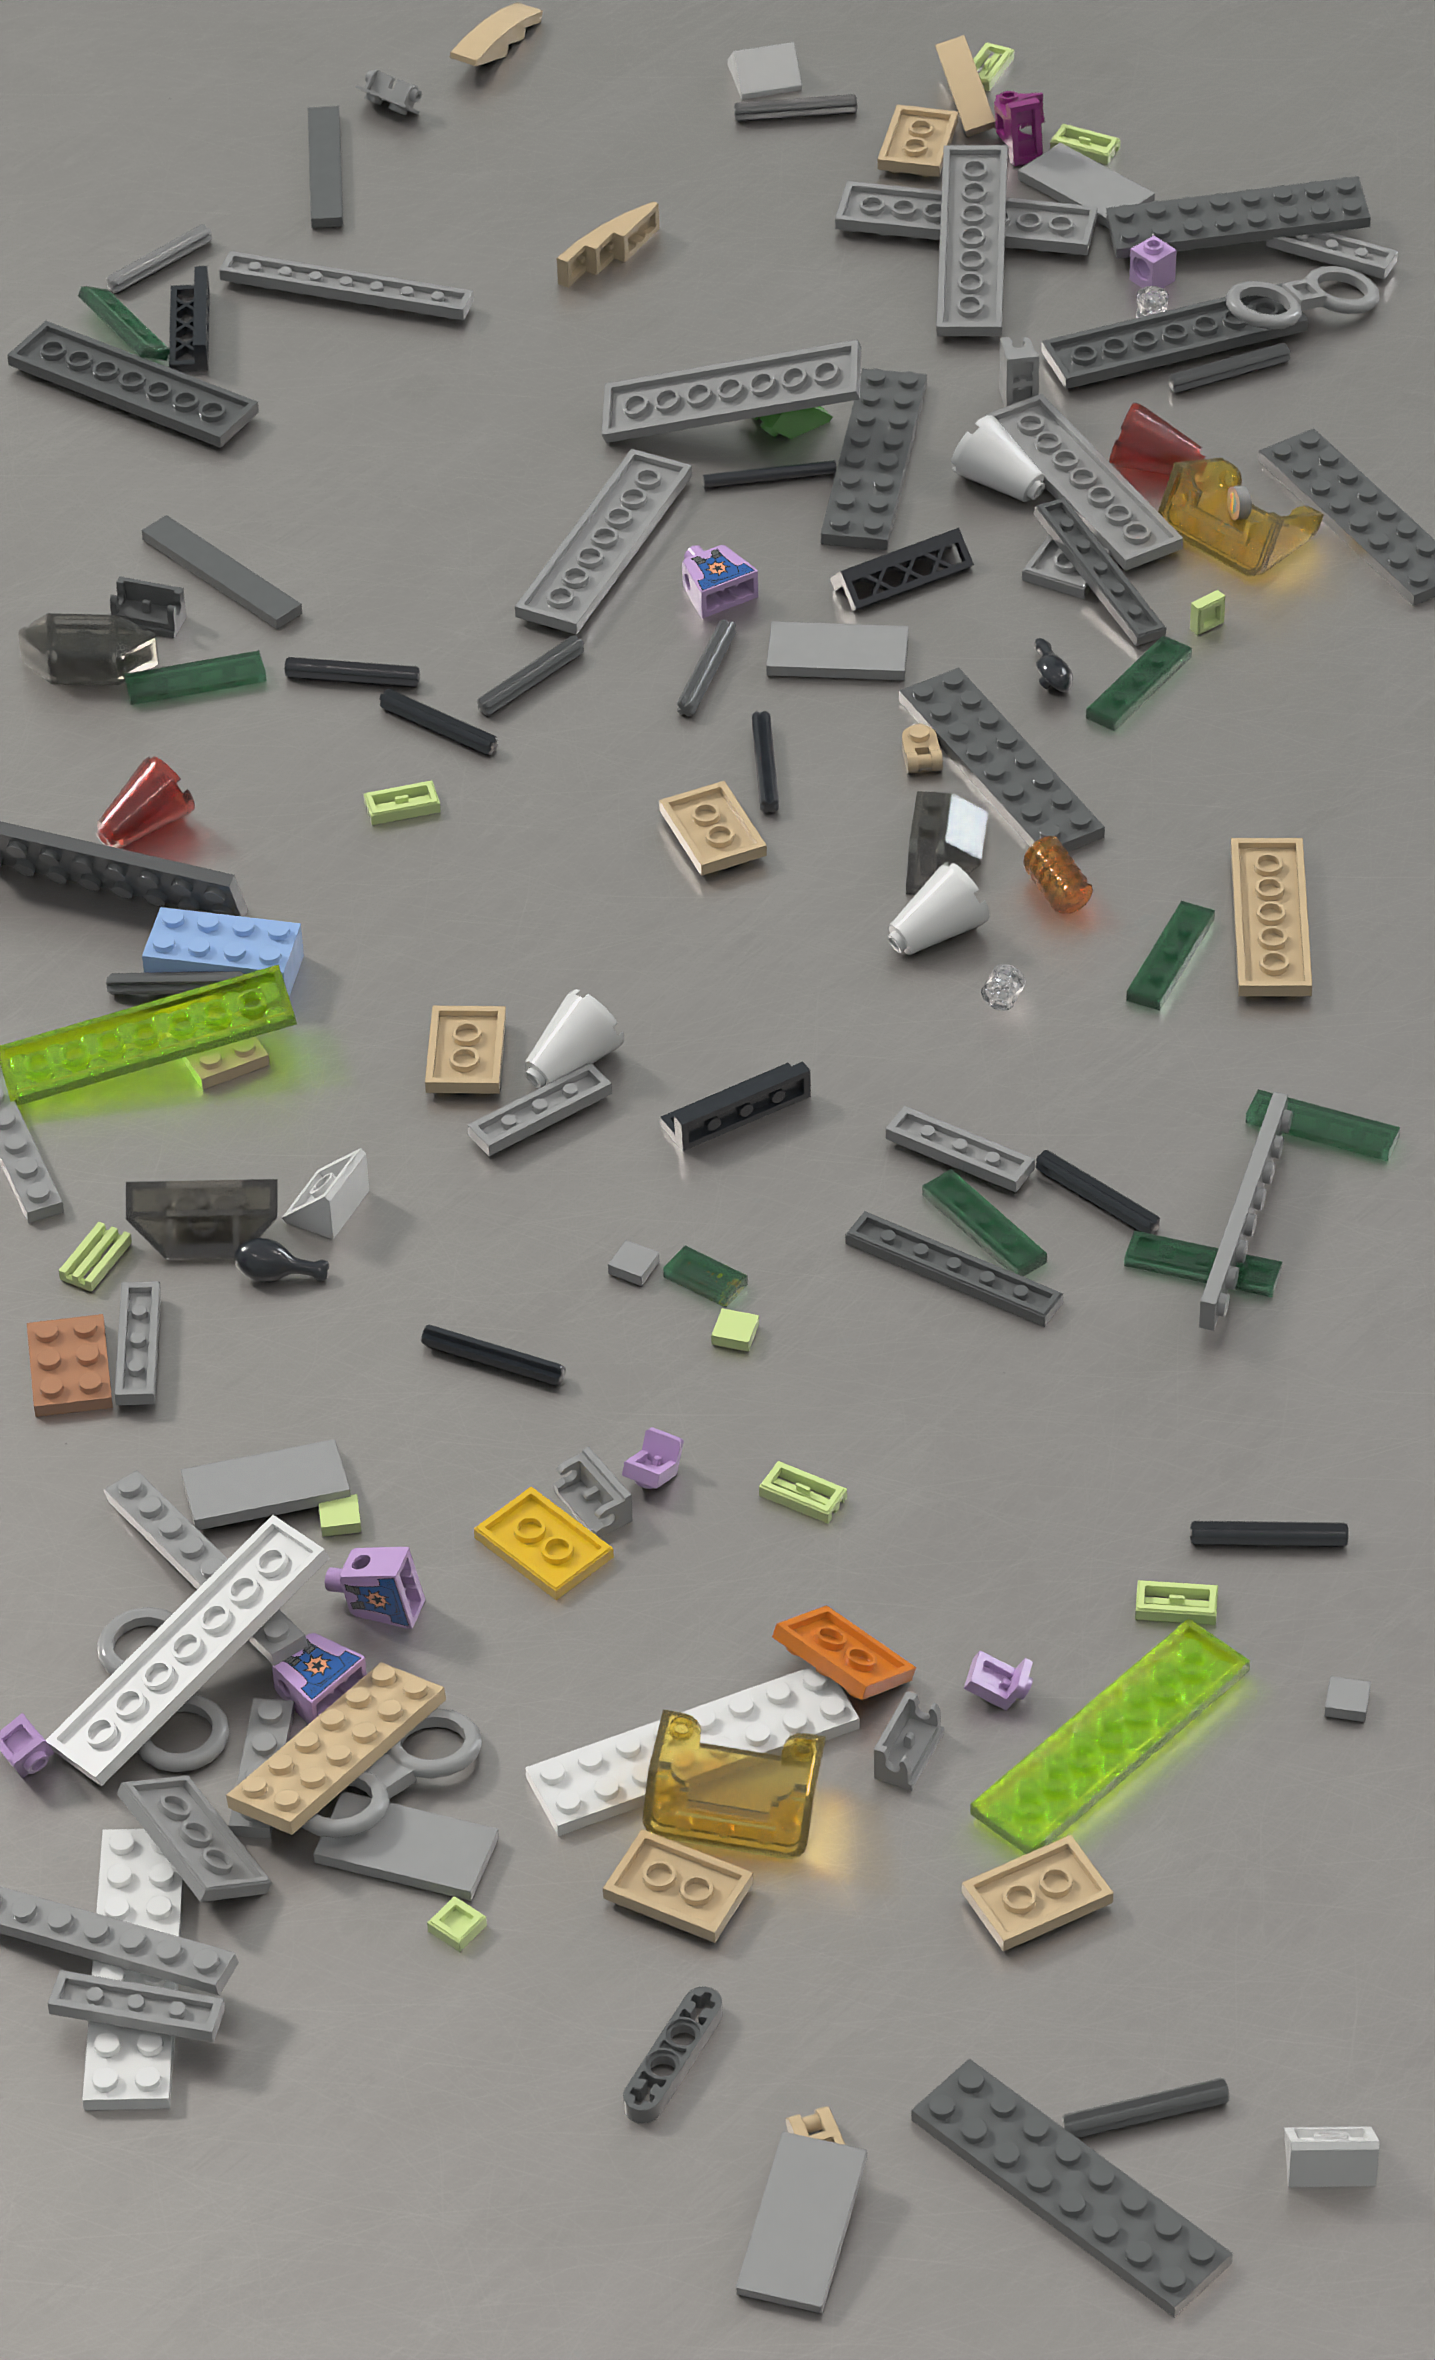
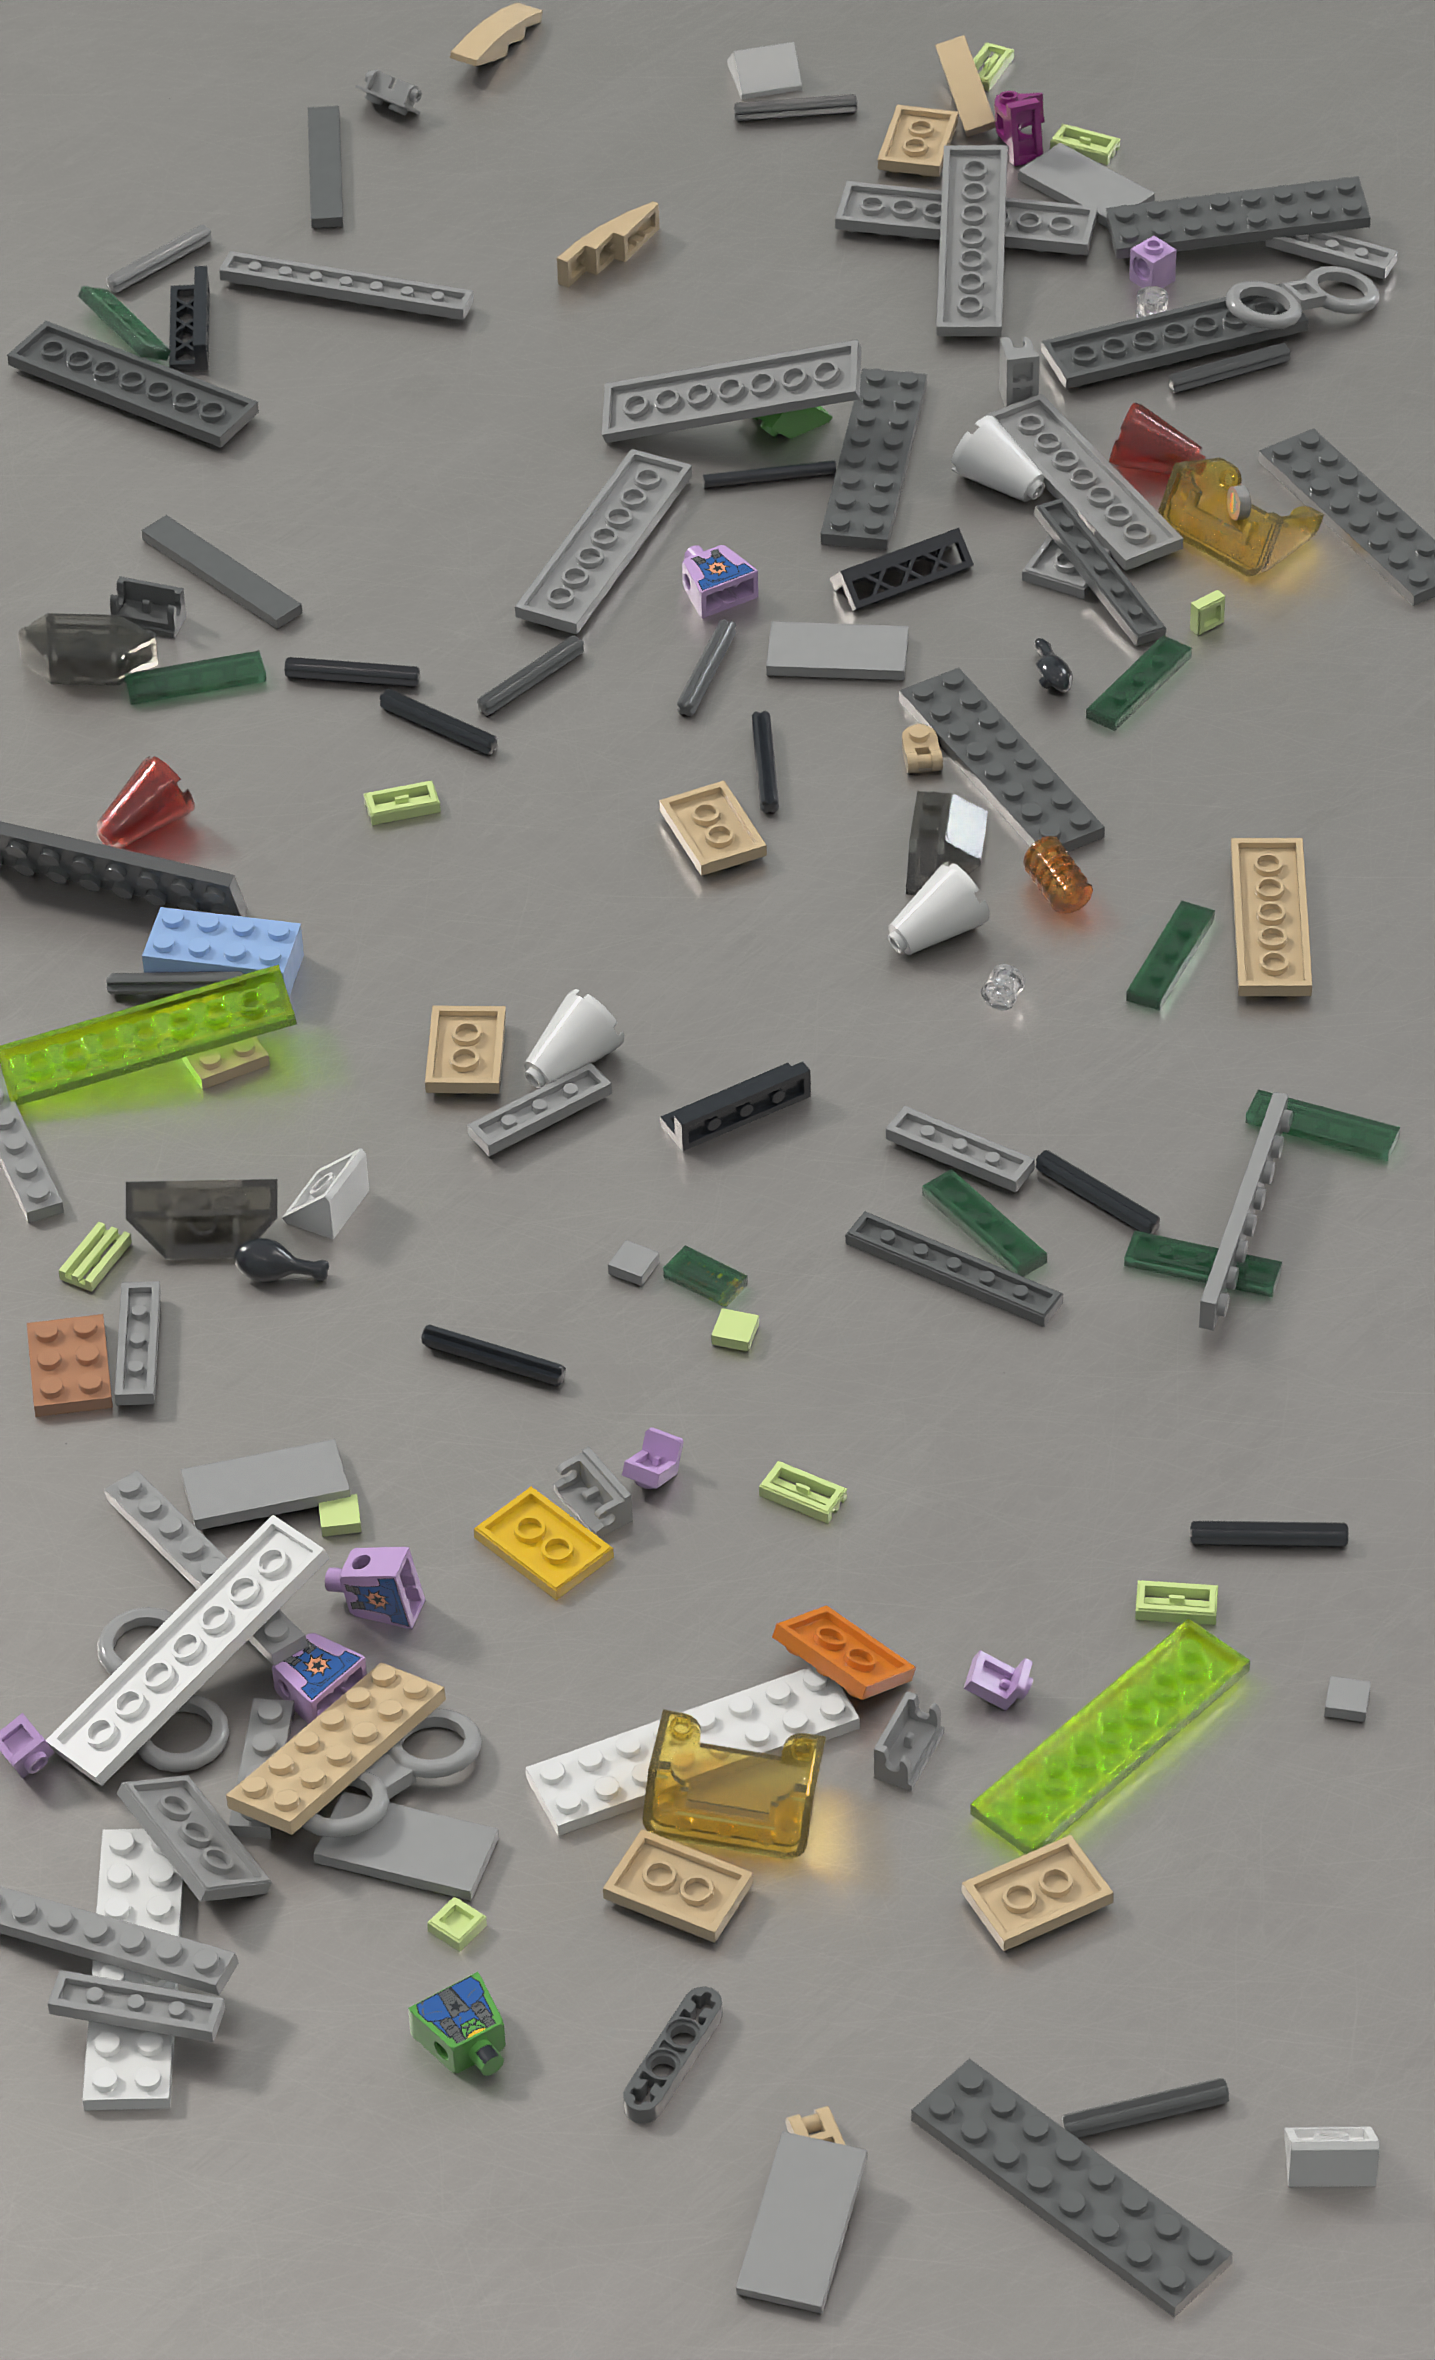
none -> torso [408,1972,506,2076]

